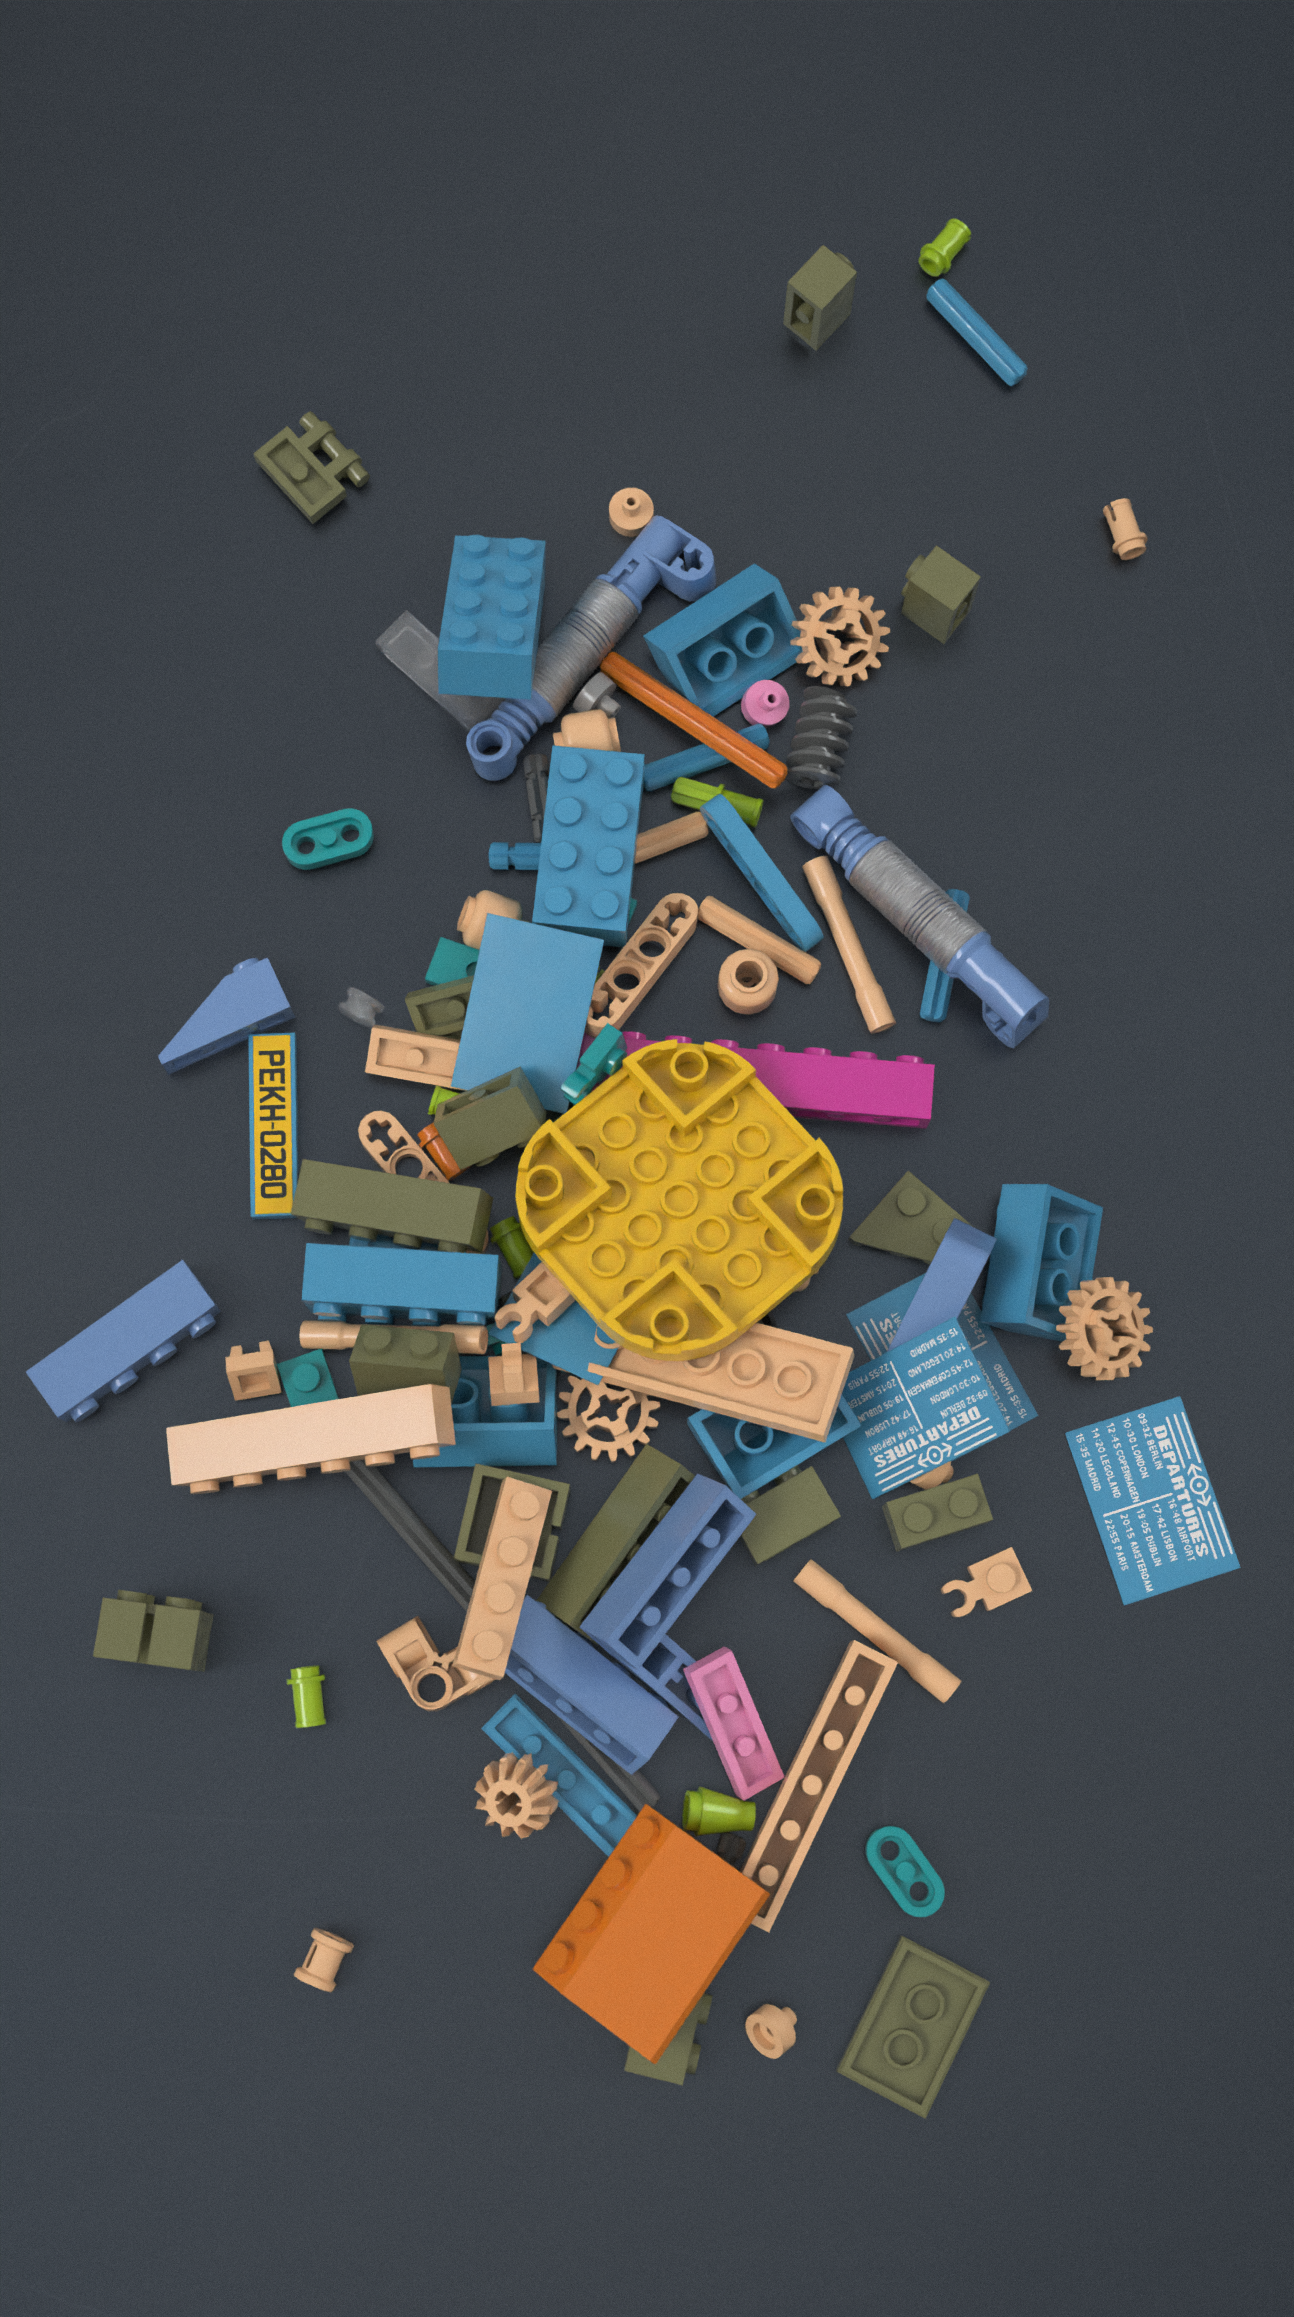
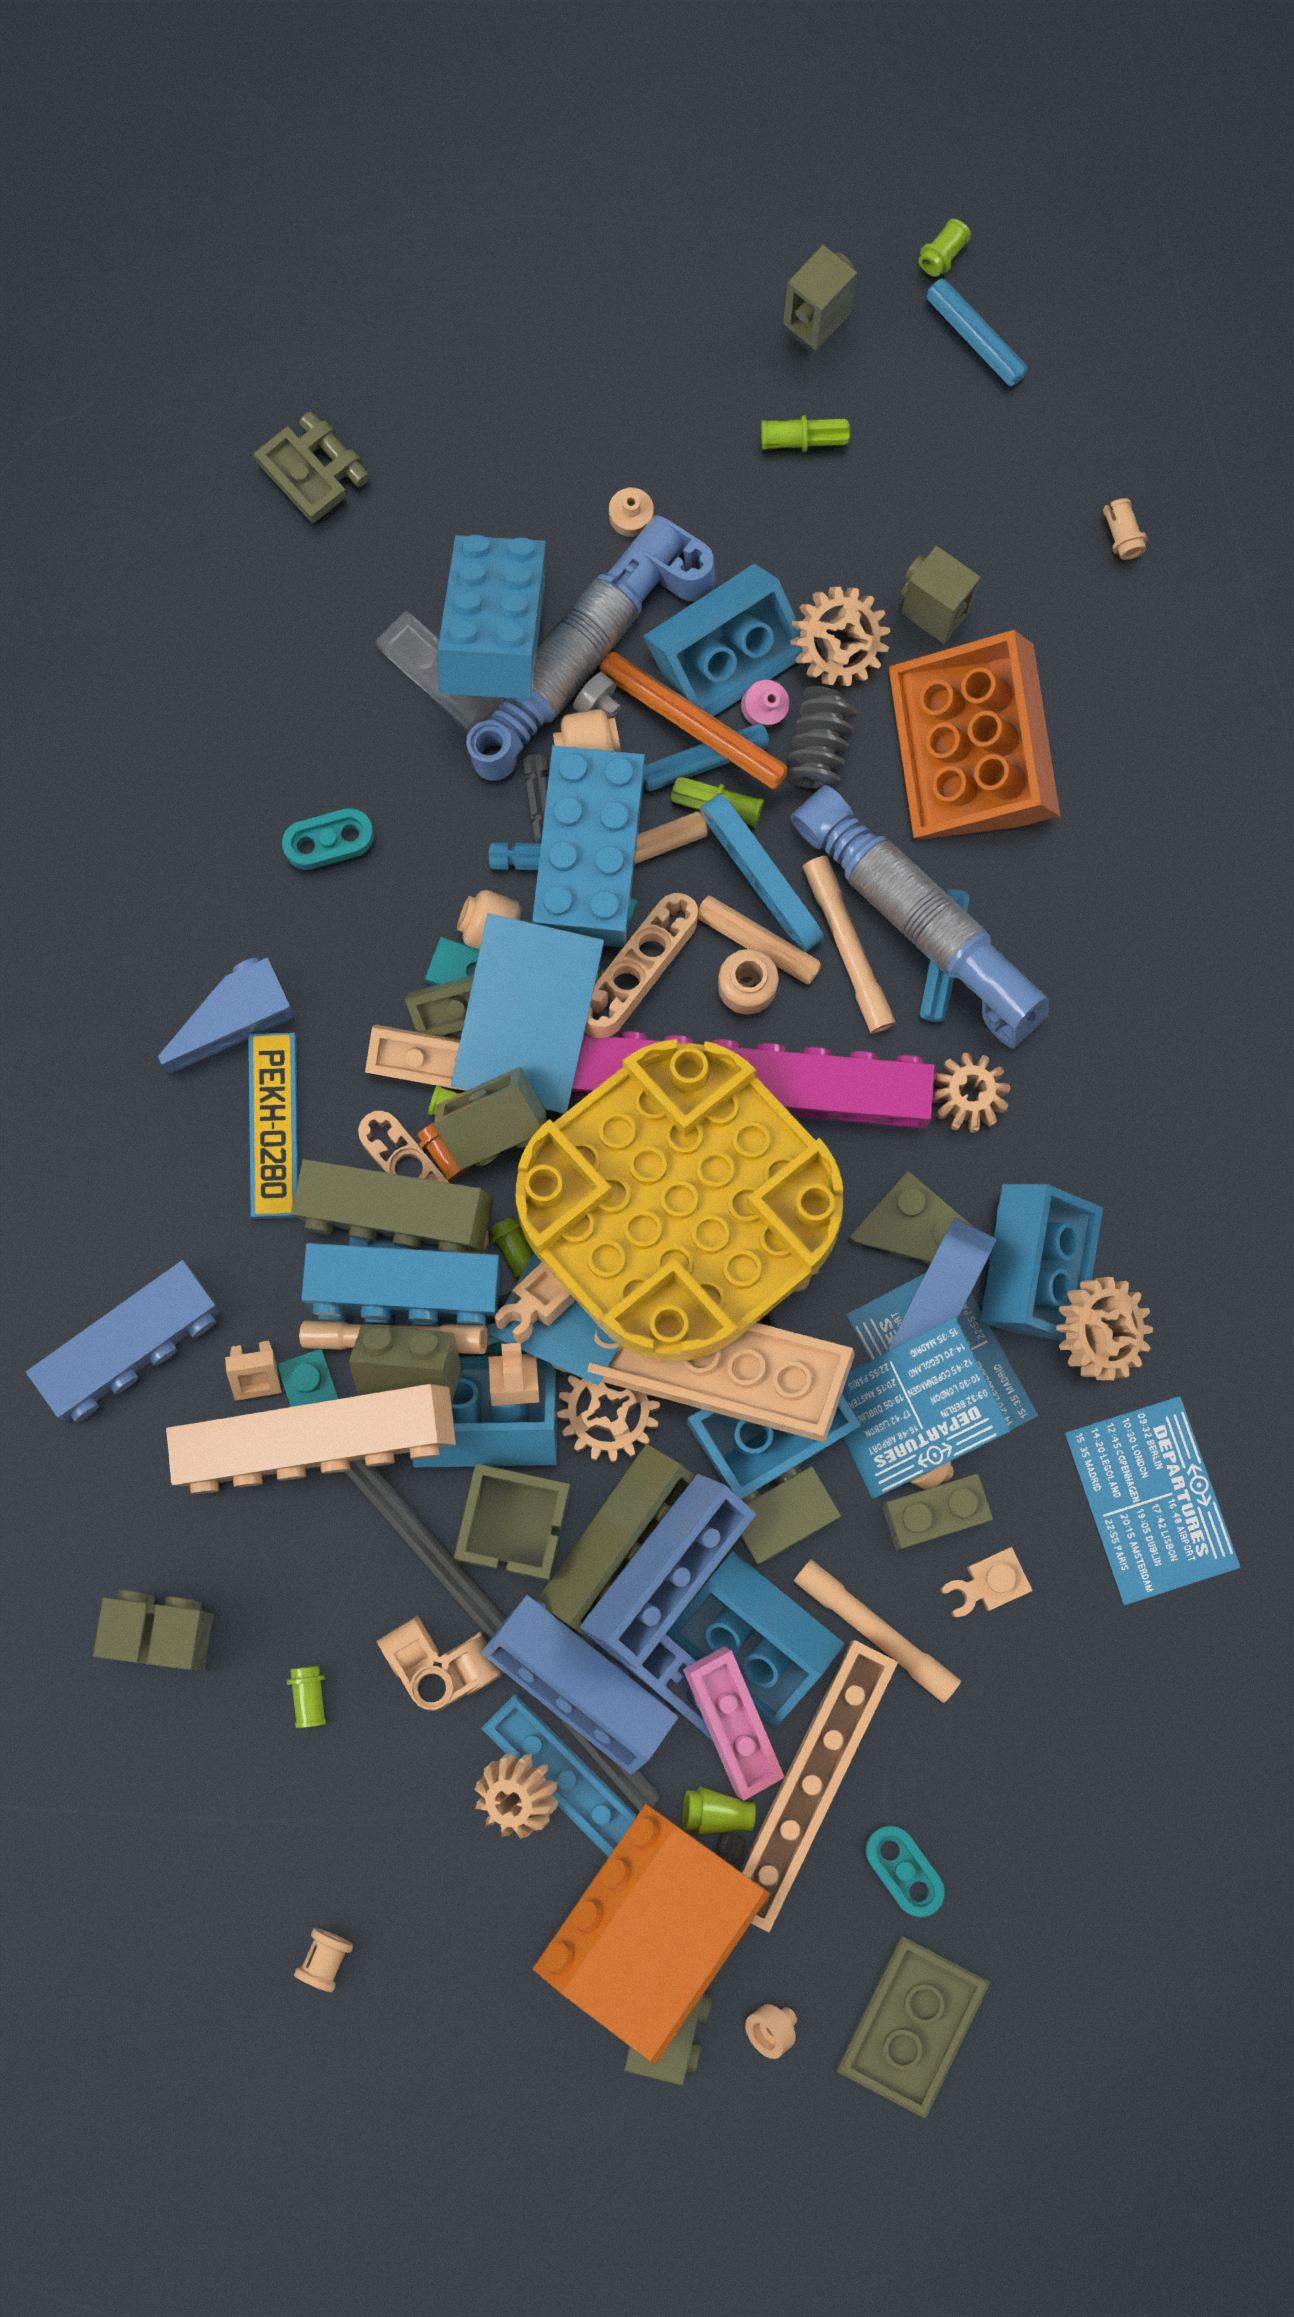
clear bush [337,987,385,1028] -> none
light nougat plate [453,1477,552,1680] -> none
teal plate [560,1023,627,1105] -> none
none -> dark azure slope [666,1551,845,1729]
none -> lime axle [761,415,850,452]
none -> orange slope [889,630,1060,840]
none -> light nougat gear [932,1053,1010,1133]

